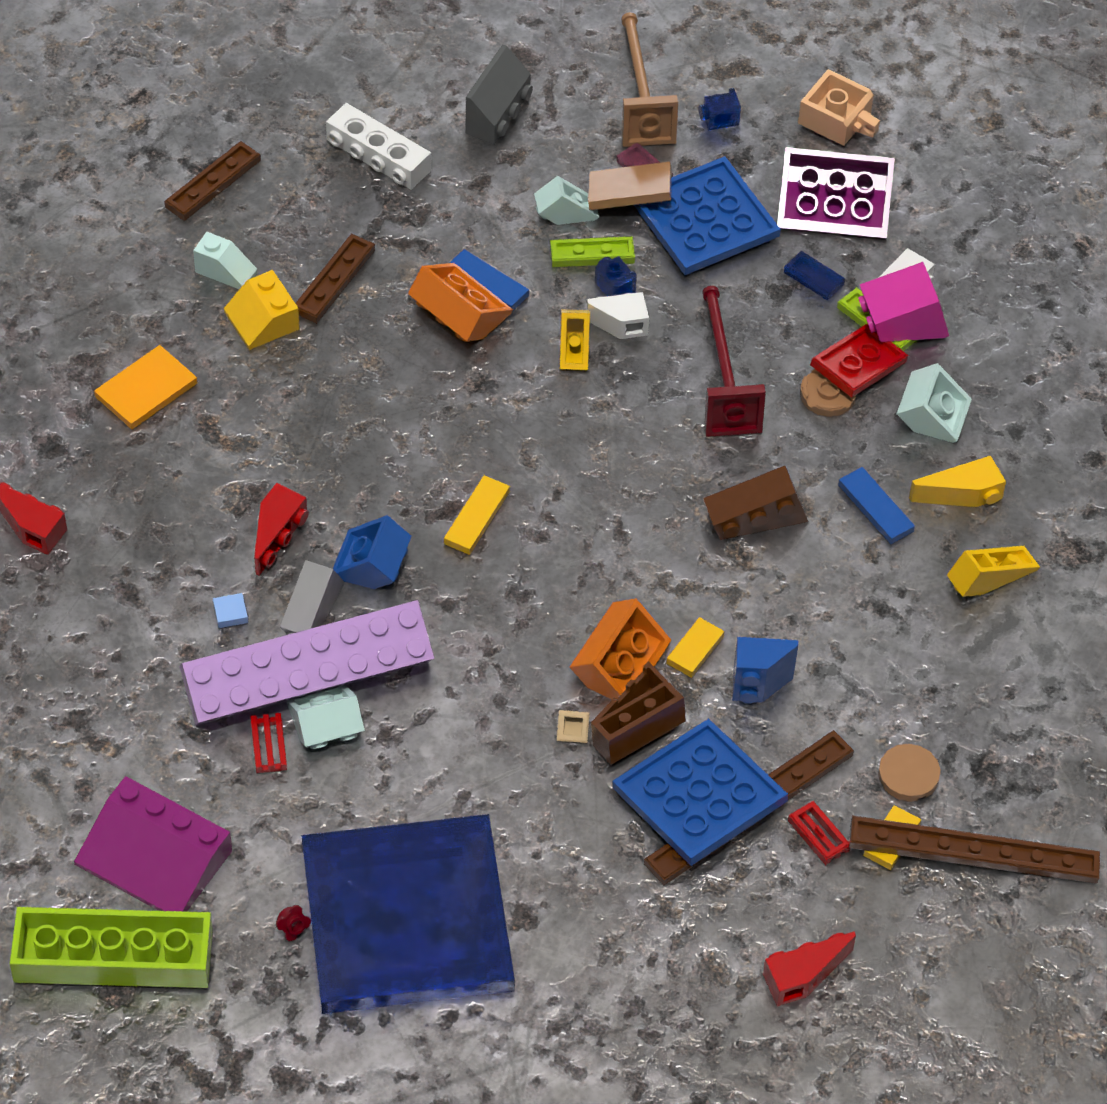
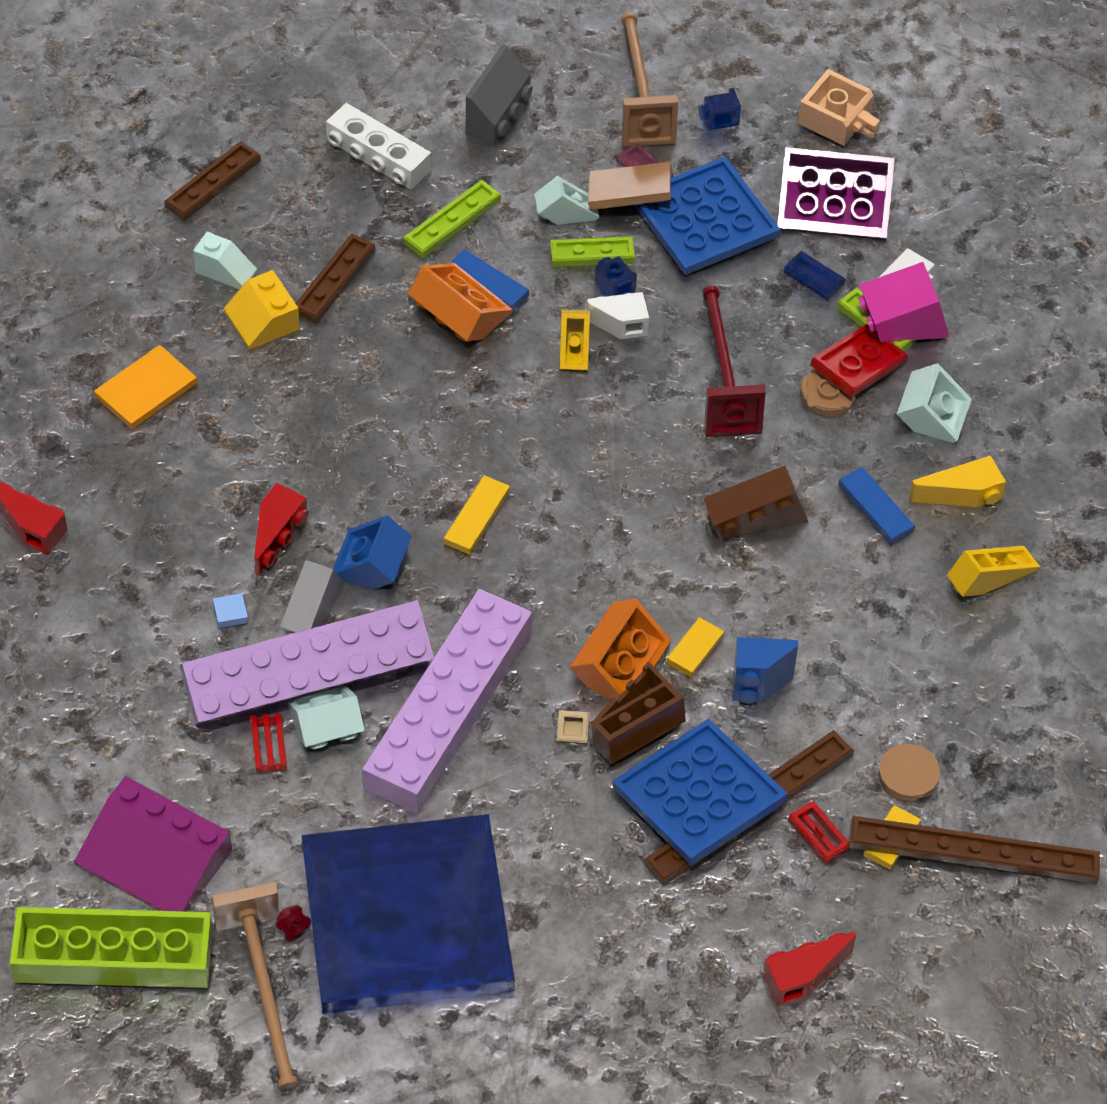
none -> medium nougat tile [212,882,298,1090]
none -> lavender brick [362,589,532,814]
none -> lime tile [403,180,501,259]

